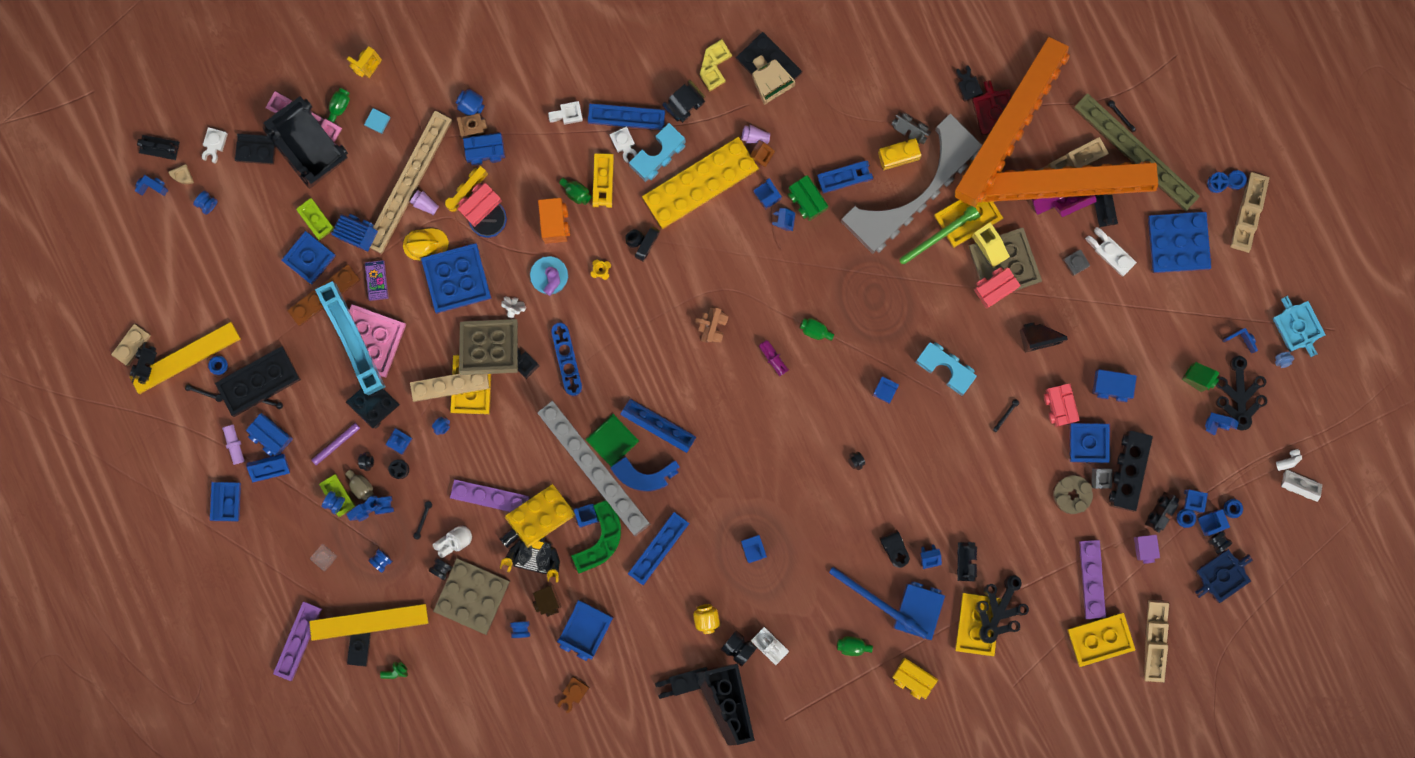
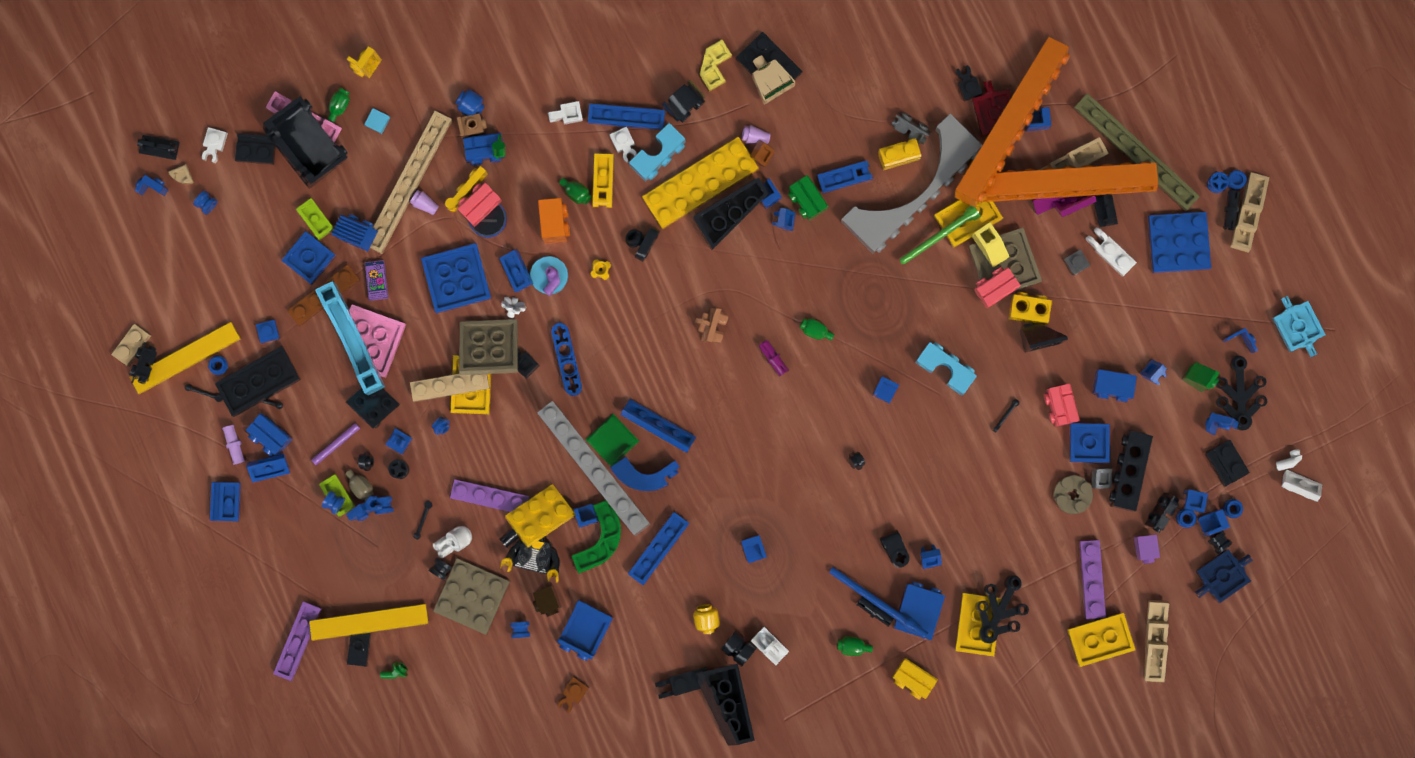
clear plate [310,544,338,571] -> none
blue wheel [368,549,393,573] -> none
yellow piece [403,228,449,260] -> none
black hinge [957,542,977,581] -> none
black hinge [1108,100,1136,133] -> none
medium blue plate [1275,352,1294,368] -> none
none -> blue plate [256,320,280,344]
none -> green piece [492,135,506,159]
none -> blue plate [499,250,534,292]
none -> black wedge [692,177,768,250]
none -> black pin [856,596,894,627]
none -> yellow brick [1008,292,1052,325]
none -> blue panel [1025,107,1051,132]
none -> blue tile [1140,359,1167,385]
none -> black plate [1205,440,1250,487]
none -> black pin [1223,190,1241,230]

